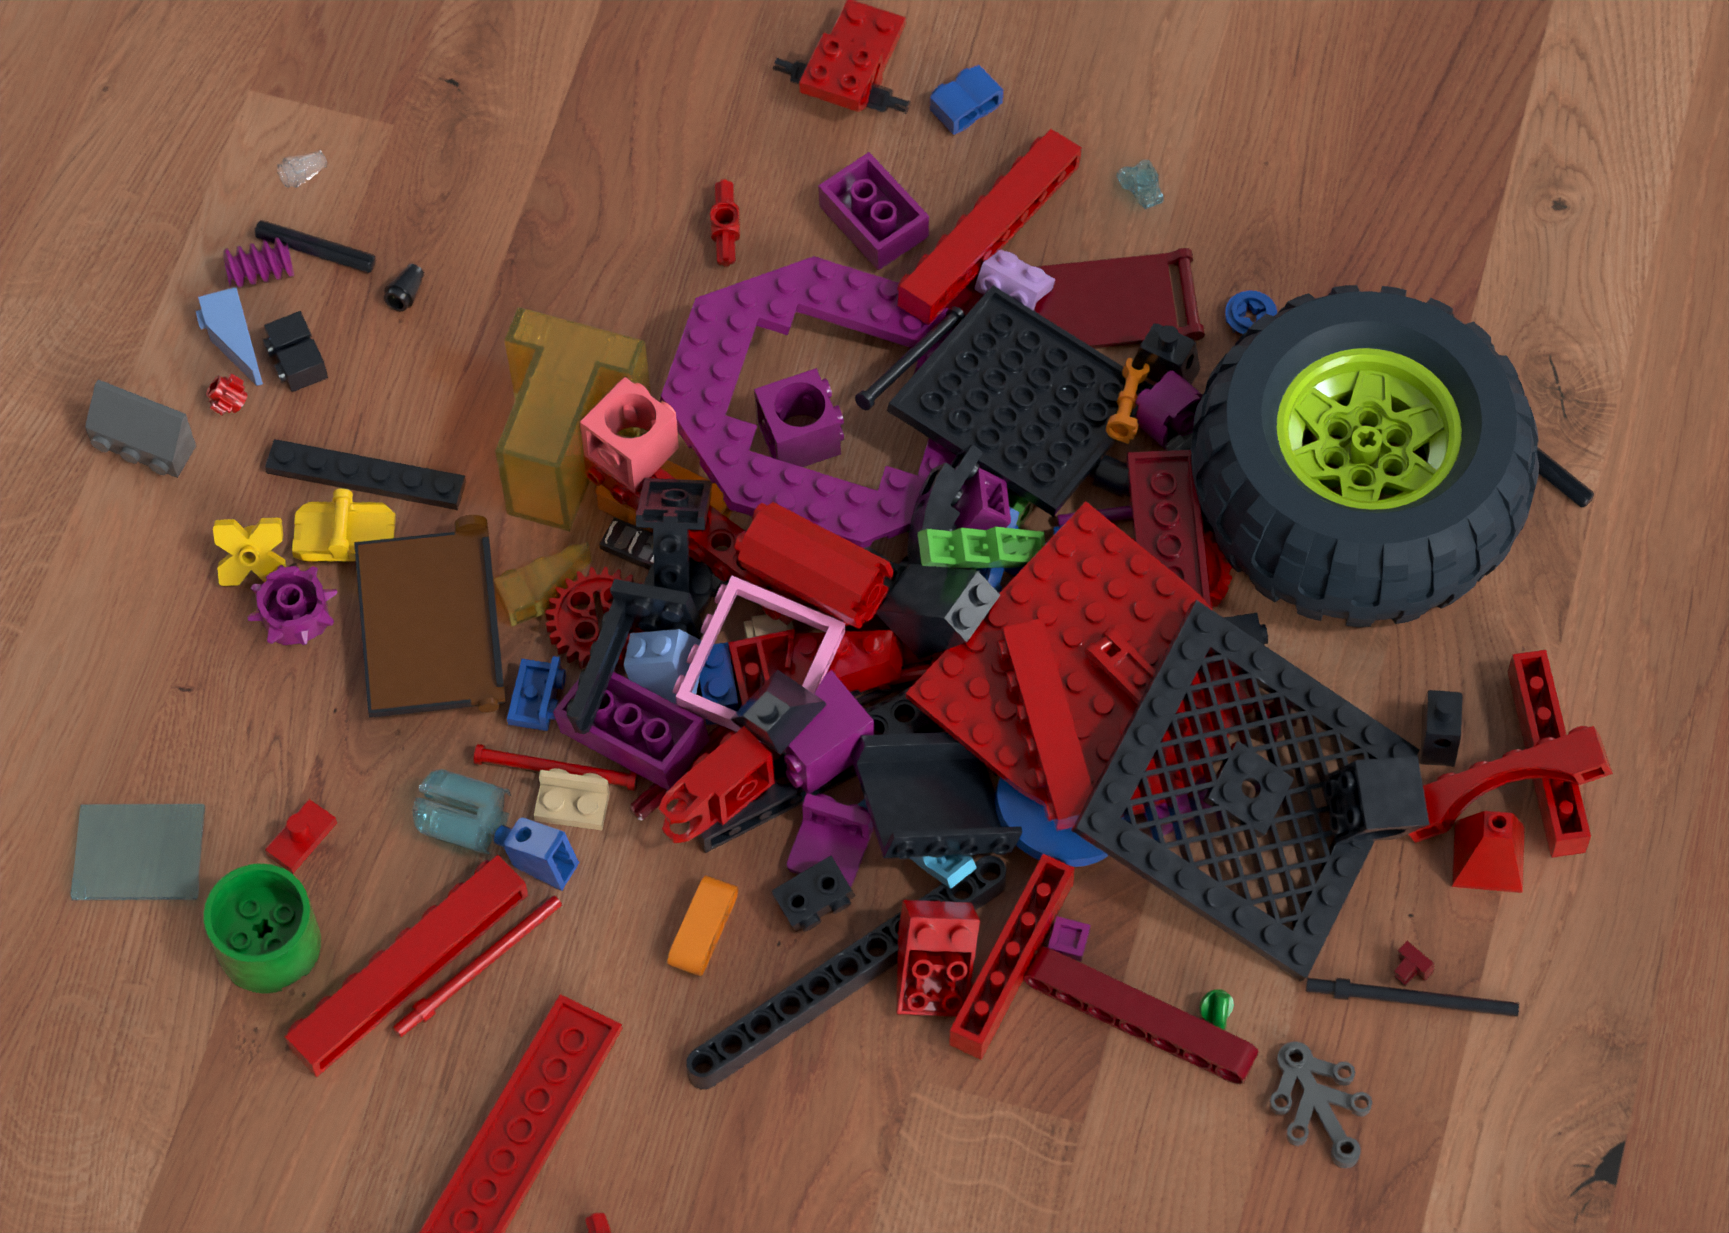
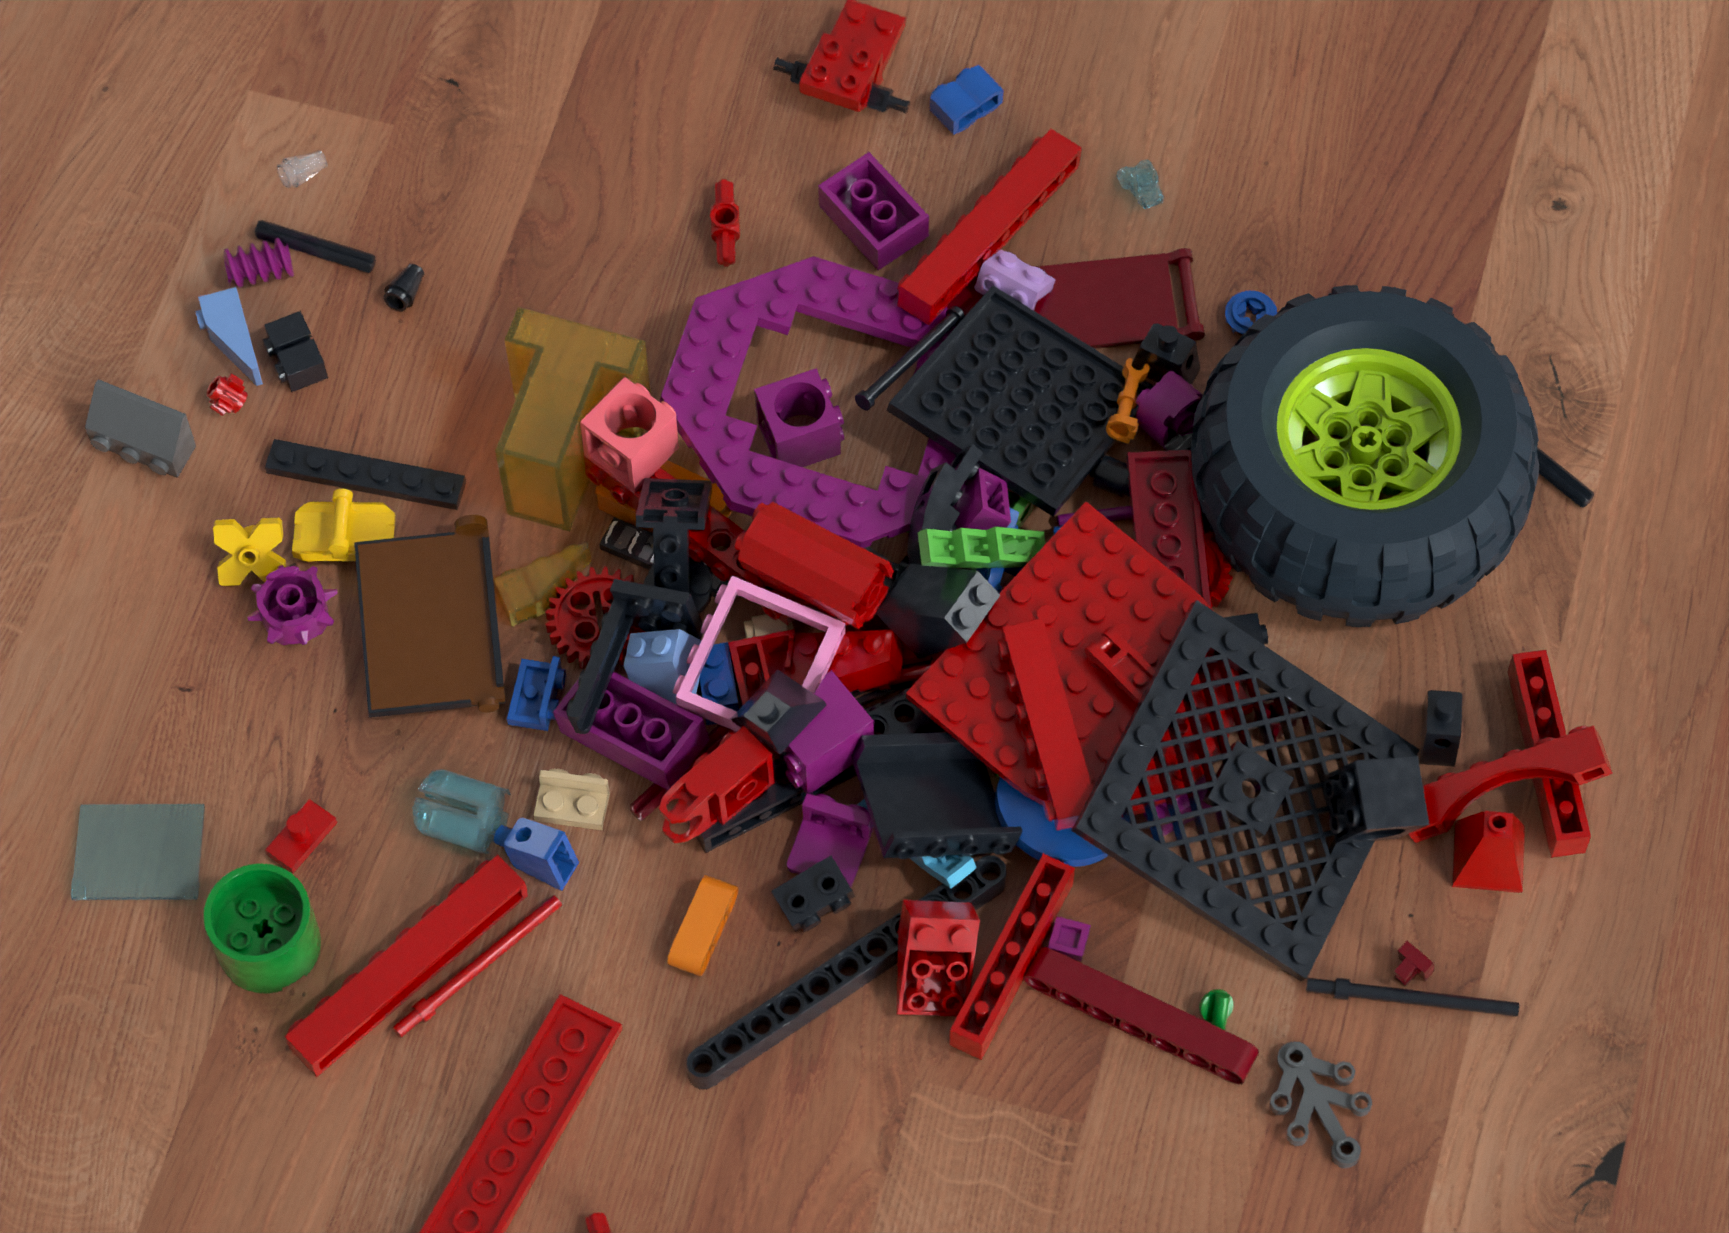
red bar [474,744,639,791] -> none

